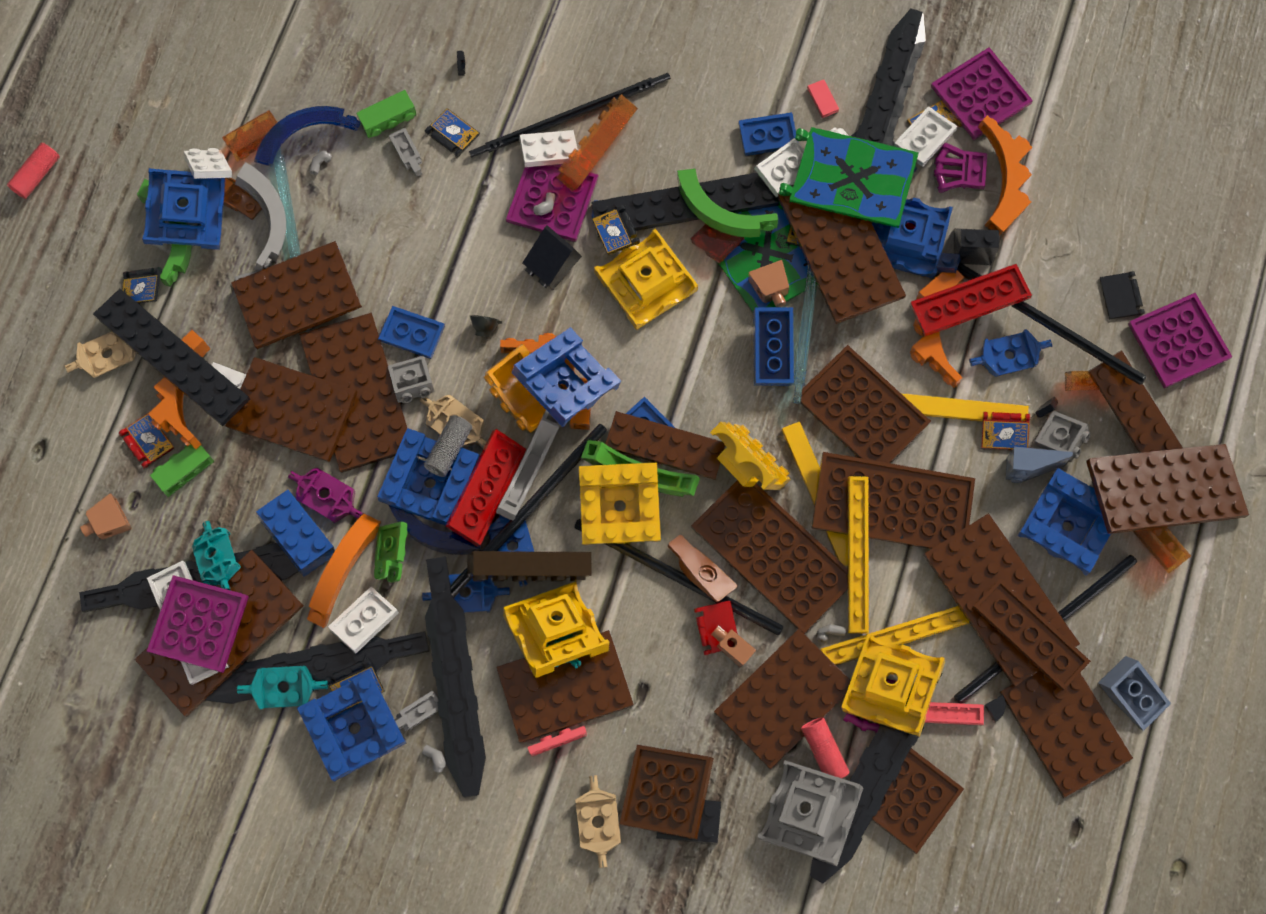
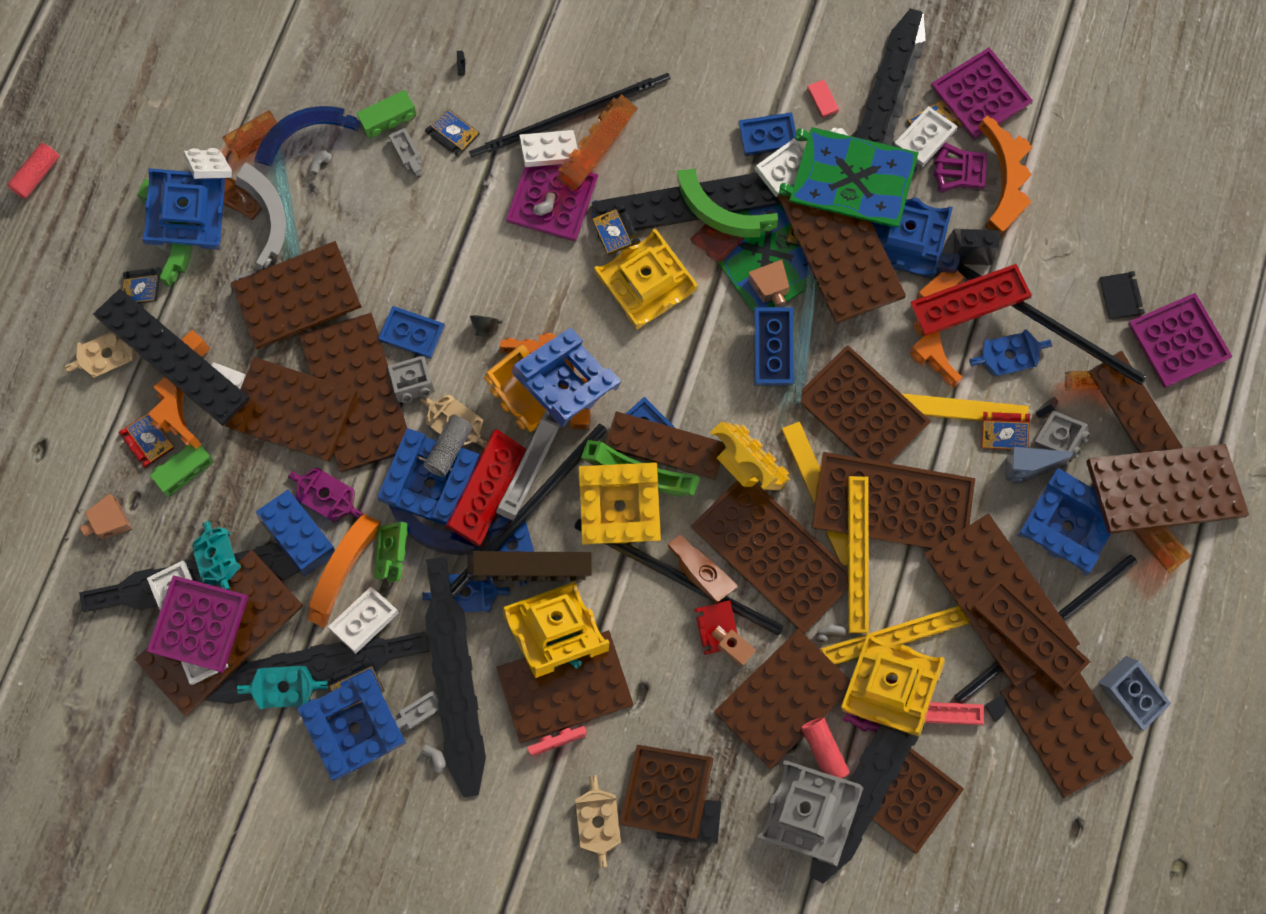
black slope [522,225,582,290] -> none

